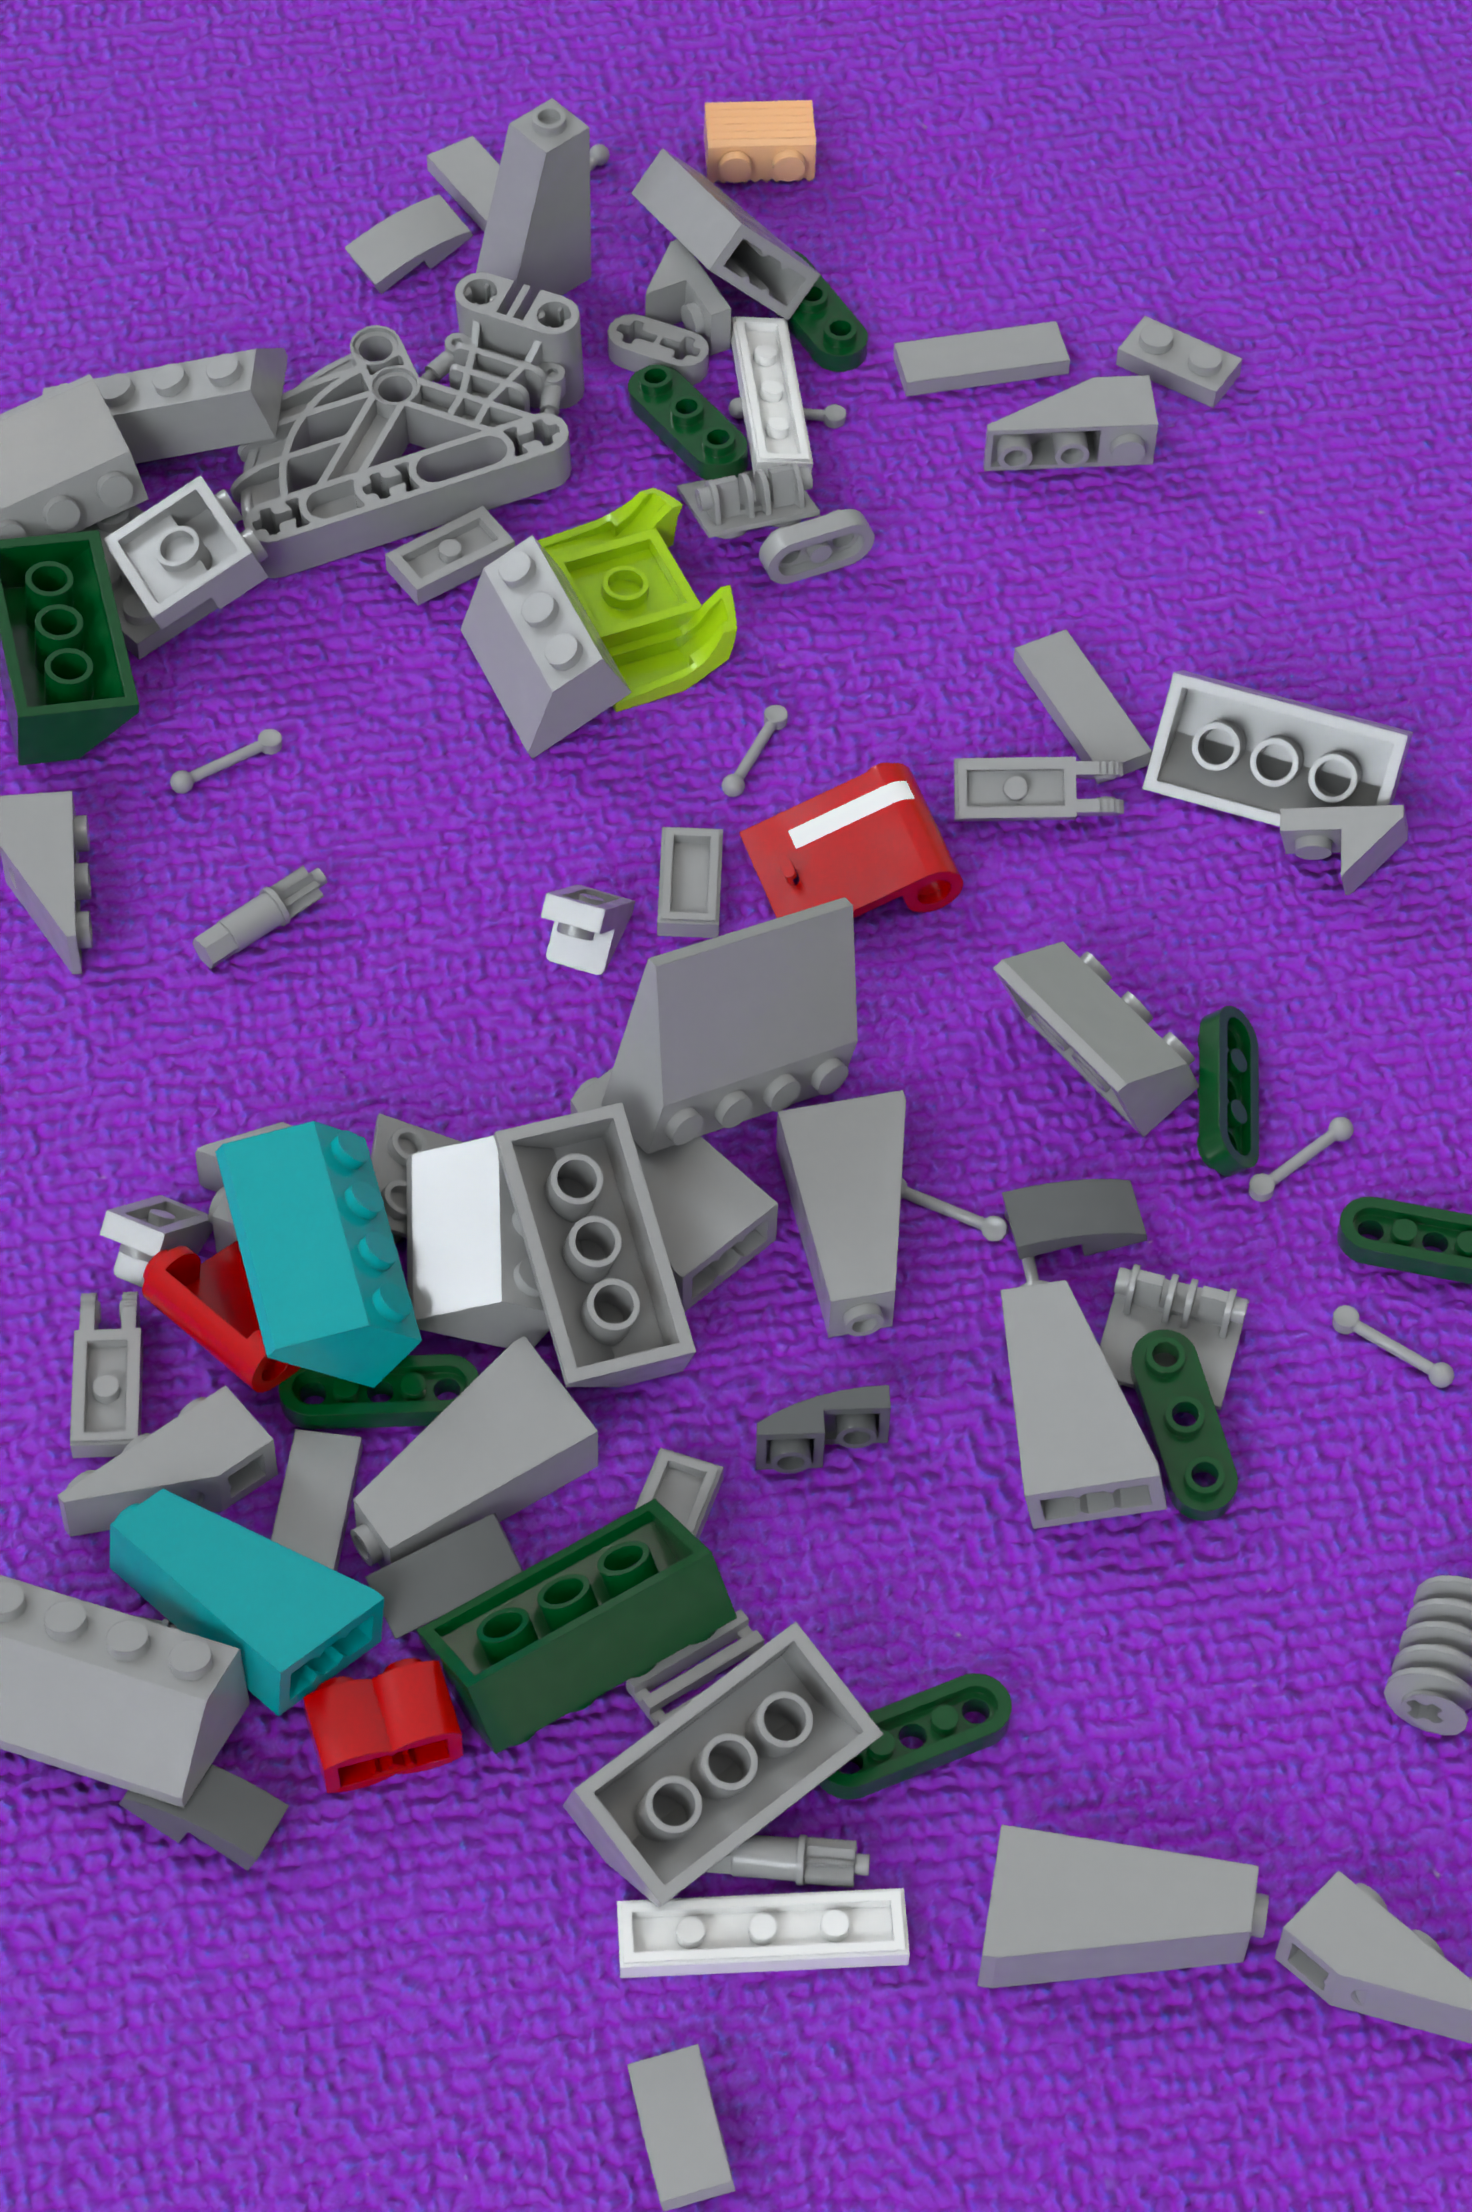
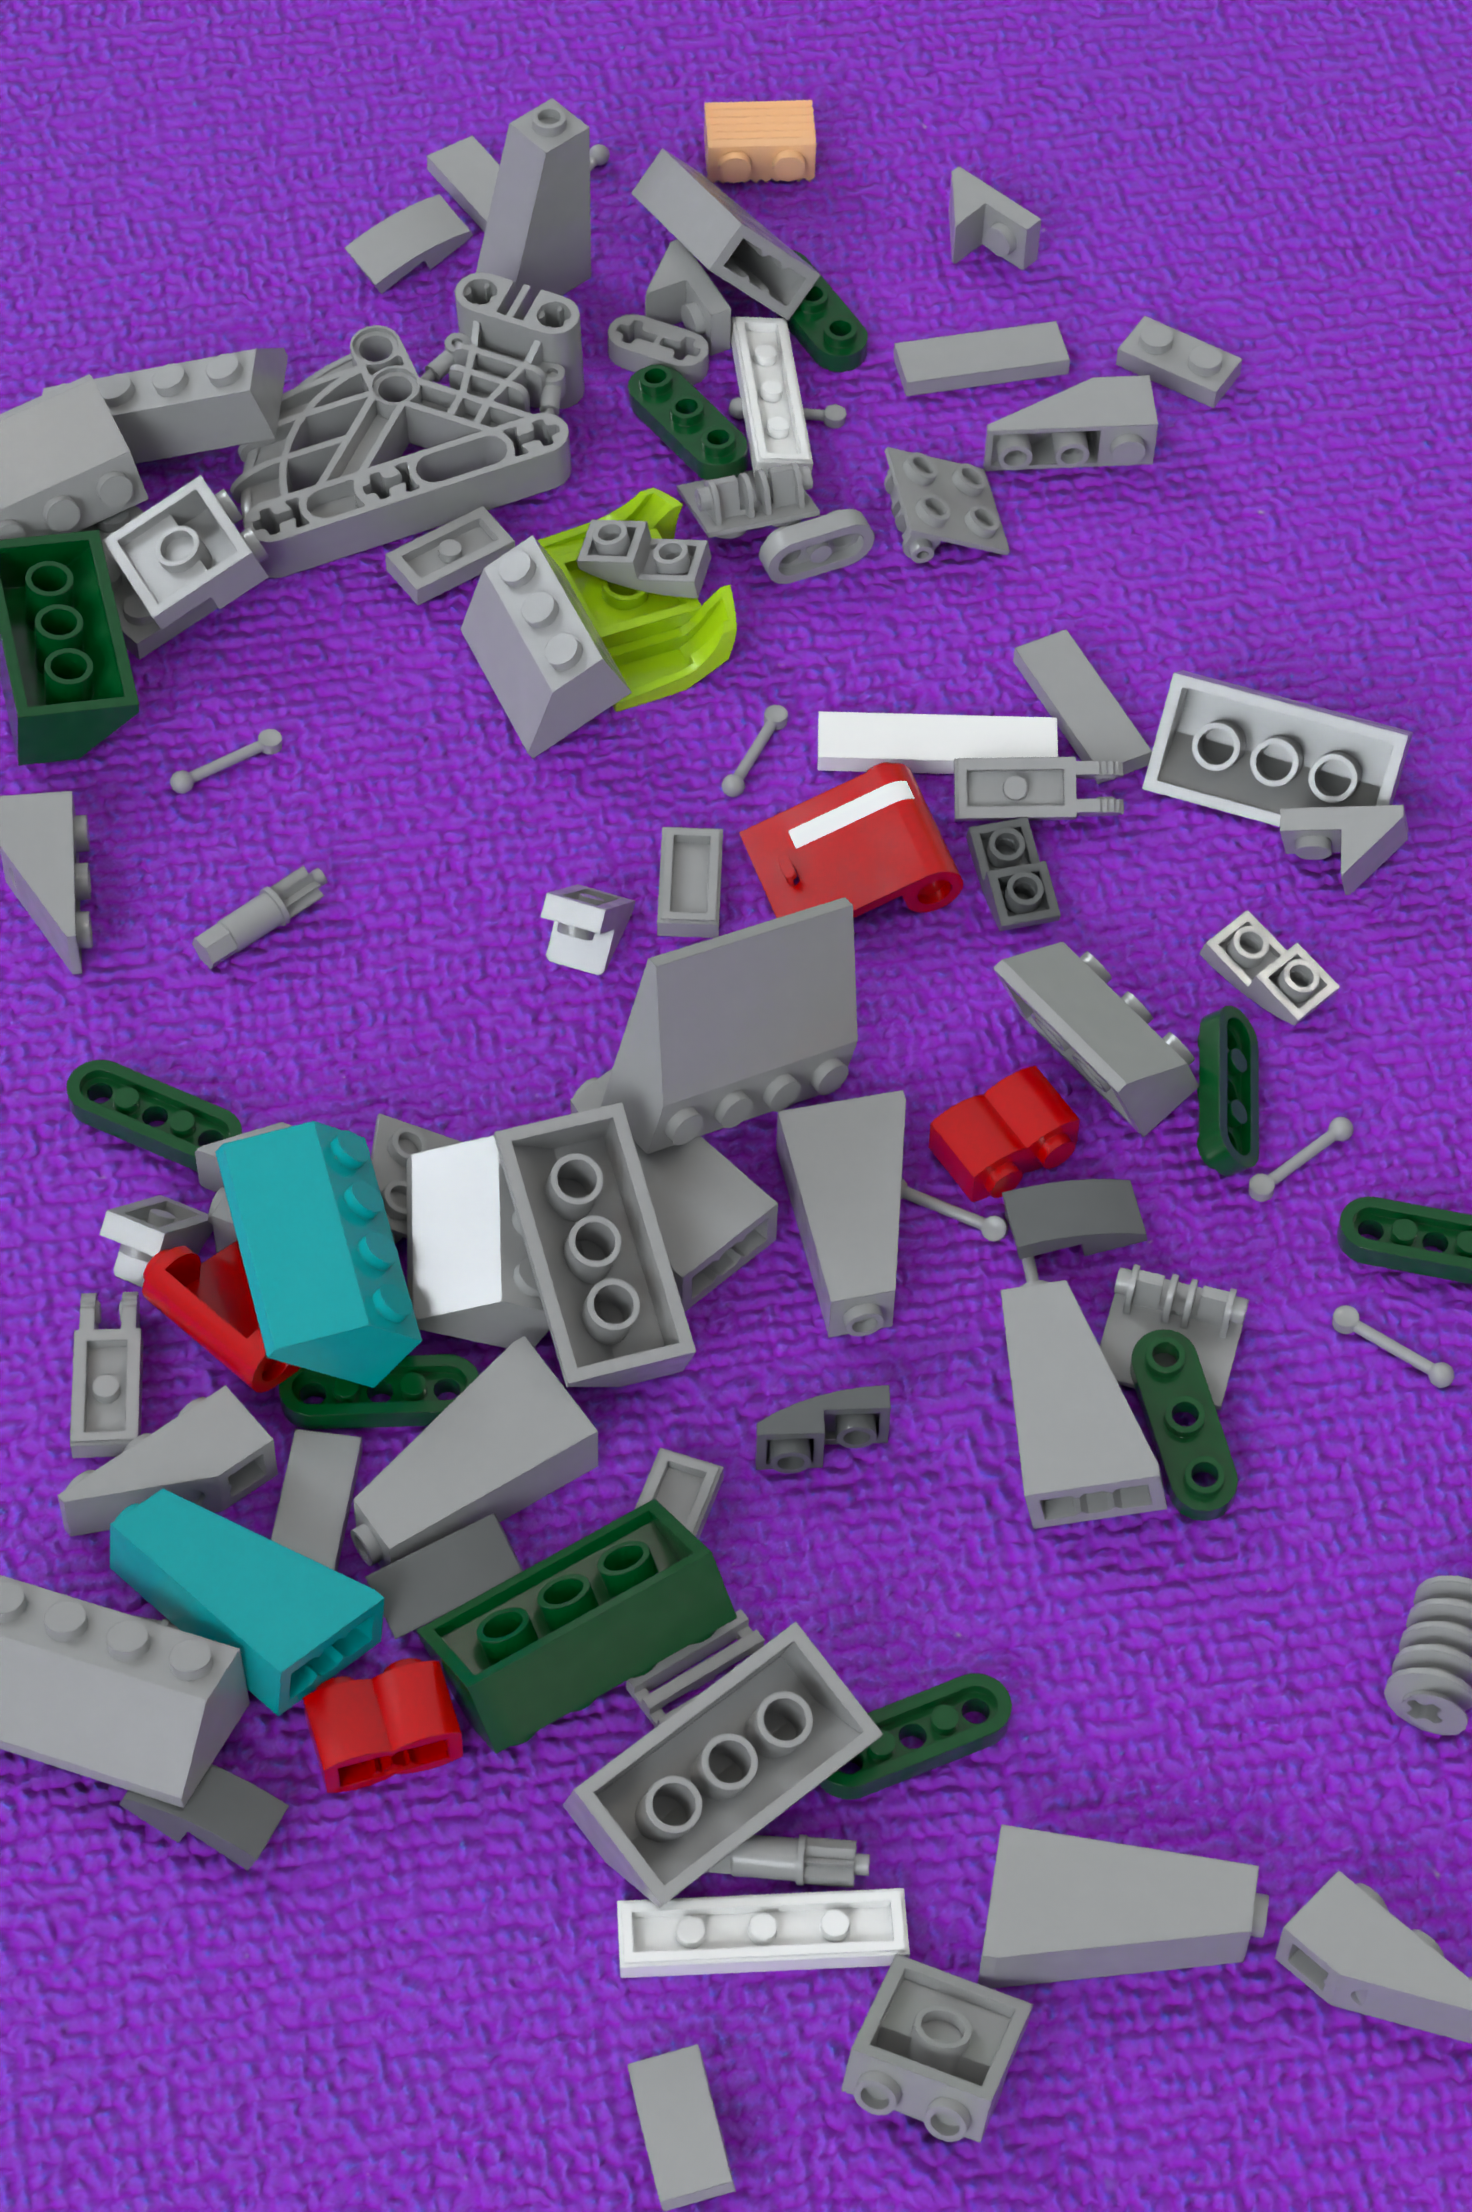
none -> dark green plate [66,1060,242,1172]
none -> light grey slope [577,520,712,598]
none -> white tile [817,711,1058,774]
none -> light grey plate [841,1954,1033,2143]
none -> light grey hinge [884,447,1010,563]
none -> red brick [928,1066,1080,1202]
none -> light grey slope [949,166,1041,270]
none -> dark grey slope [966,817,1061,931]
none -> light grey slope [1199,910,1340,1026]

